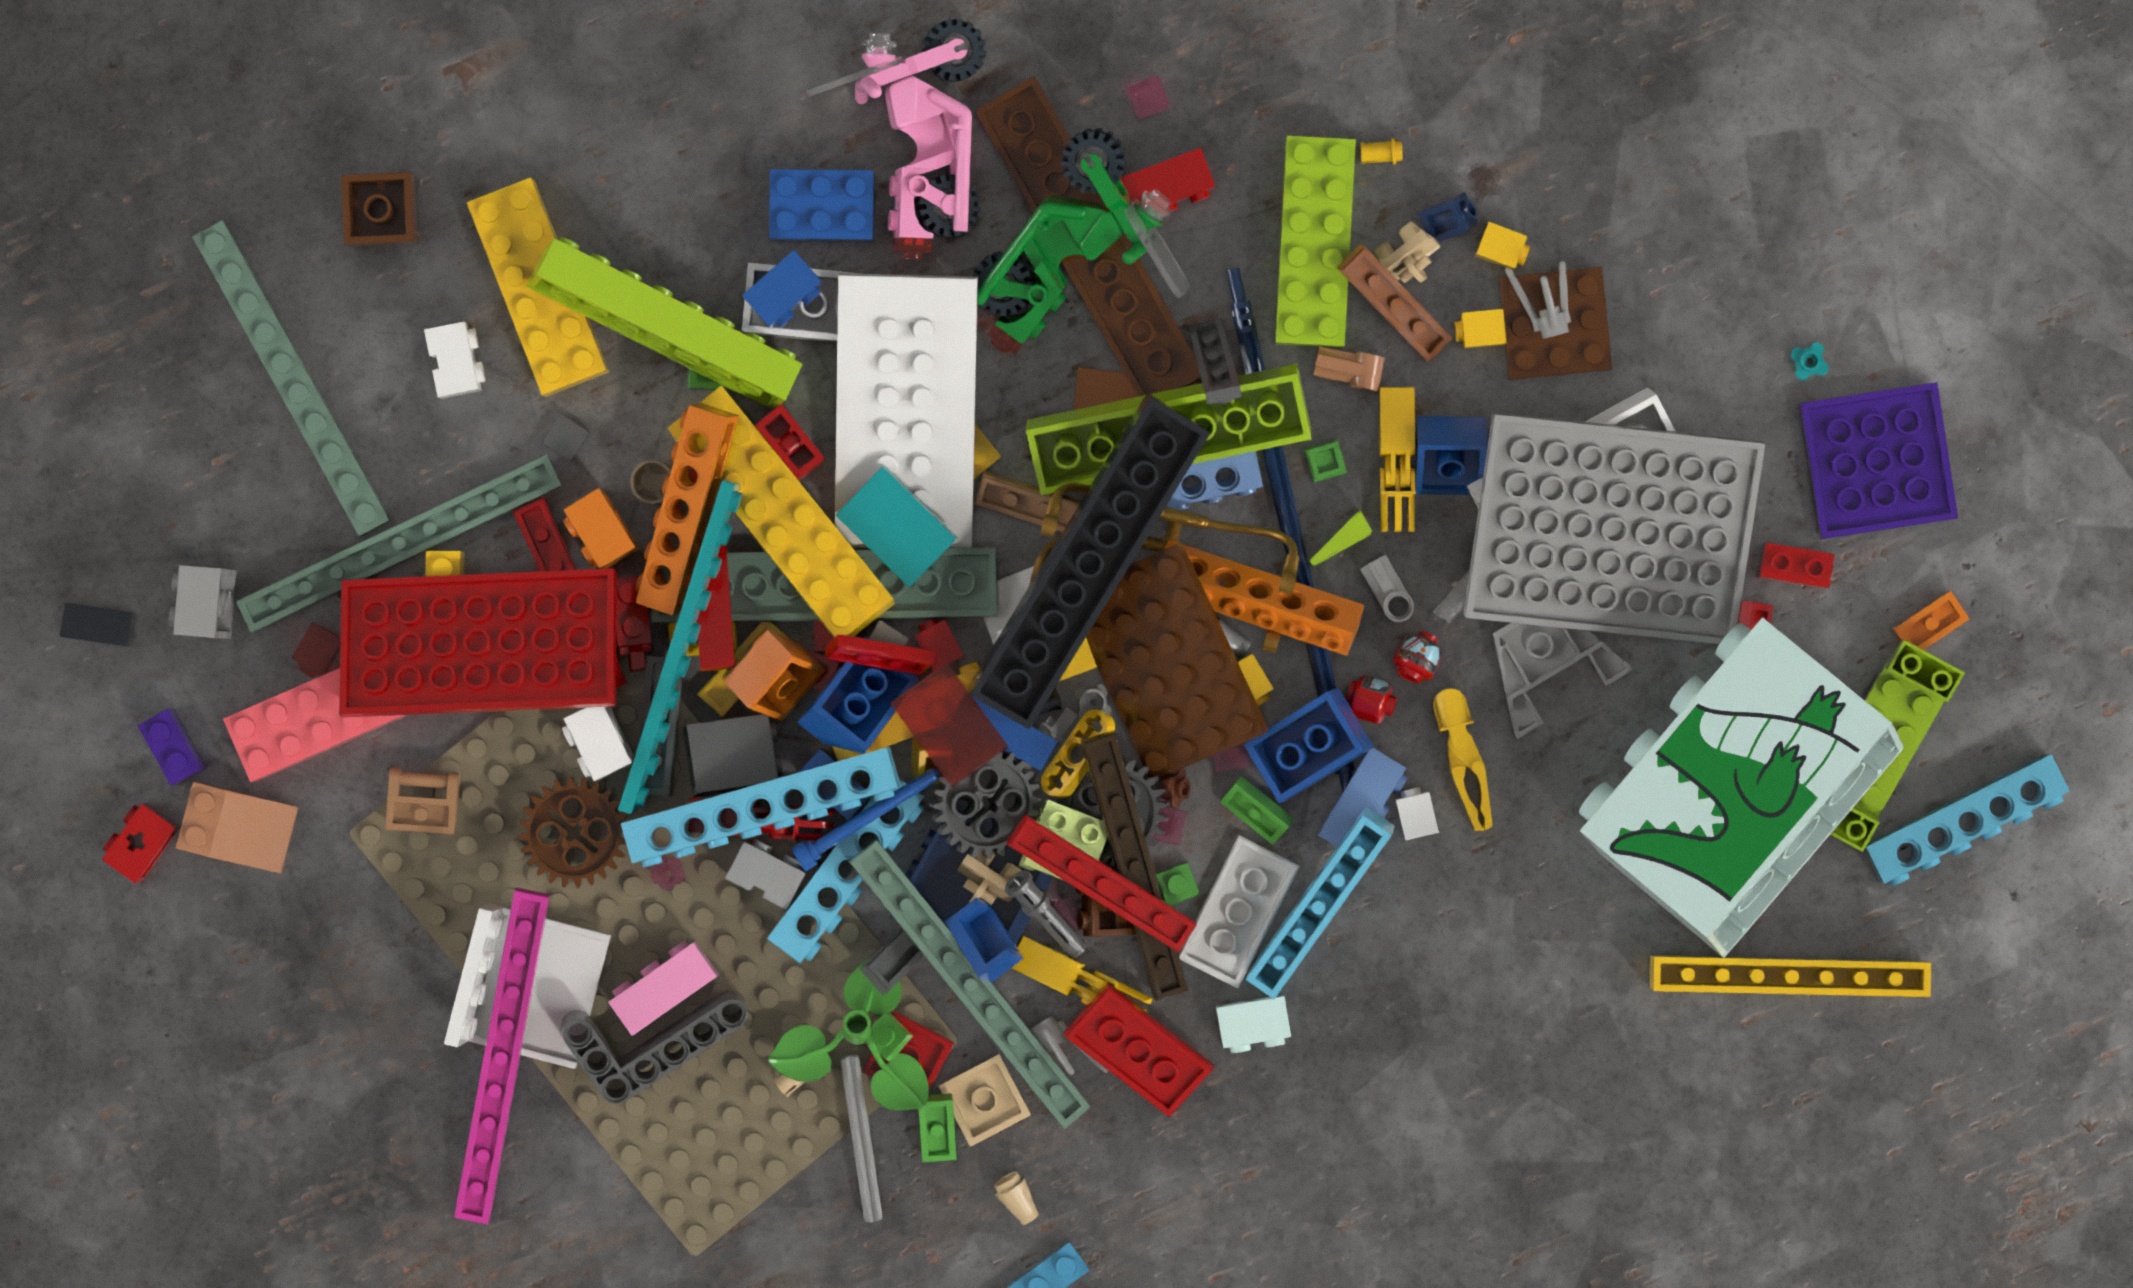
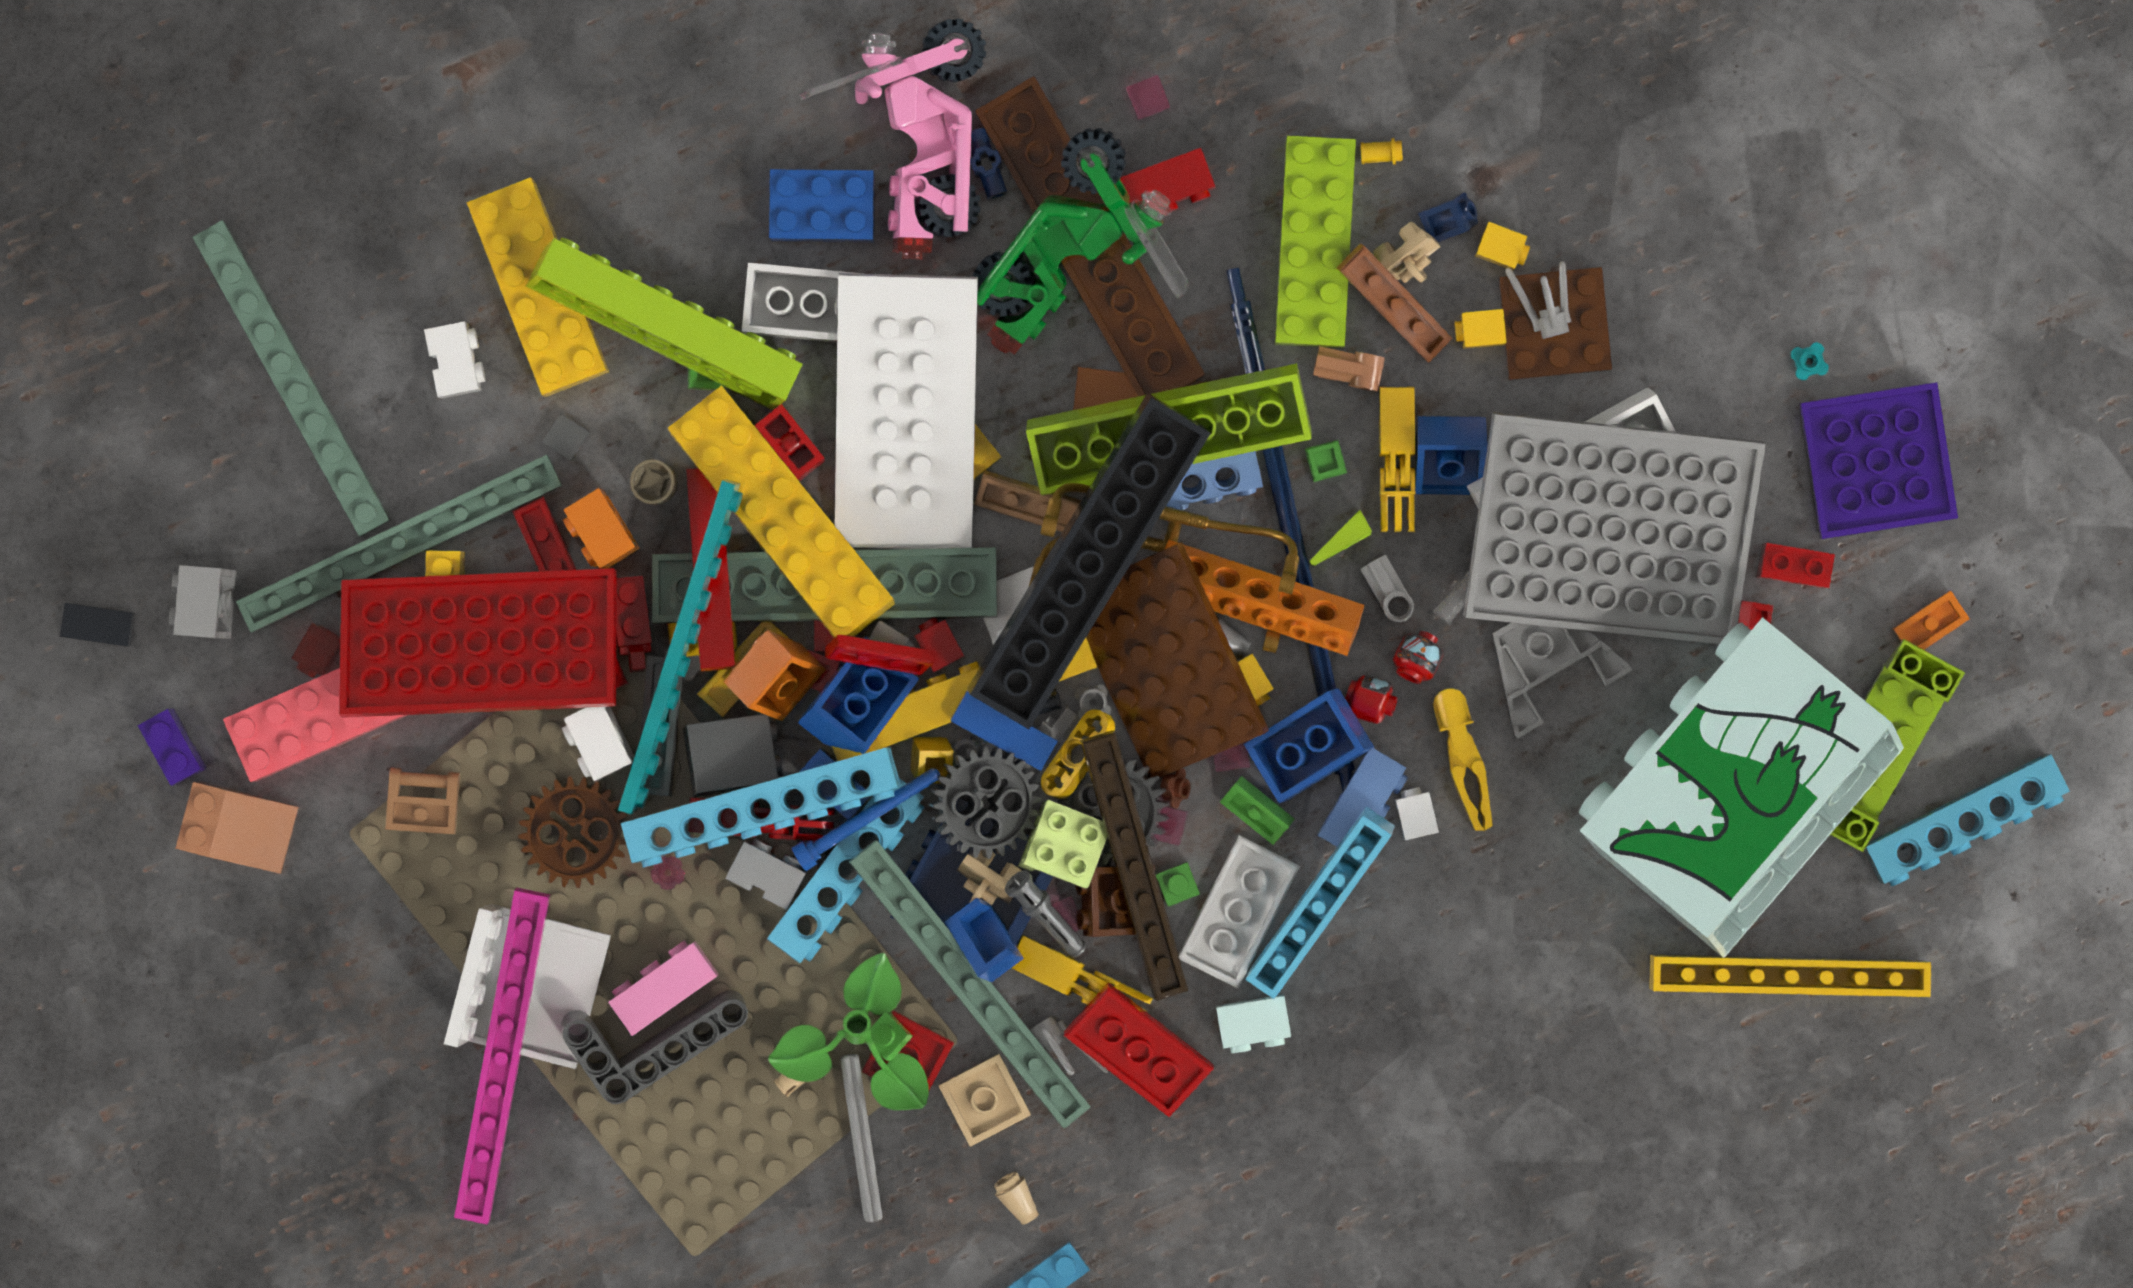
red brick [102,803,181,884] -> none
reddish brown brick [341,172,418,247] -> none
orange brick [635,403,739,616] -> none
blue brick [742,250,823,329] -> none
teal tile [835,465,958,587] -> none
dark grey tile [860,928,924,995] -> none
clear red tile [891,663,1008,788] -> none
bright green plate [919,1093,957,1163] -> none
red tile [1006,814,1197,953] -> none
dark grey plate [1188,318,1242,404] -> none
none -> dark blue axle [970,128,1008,200]

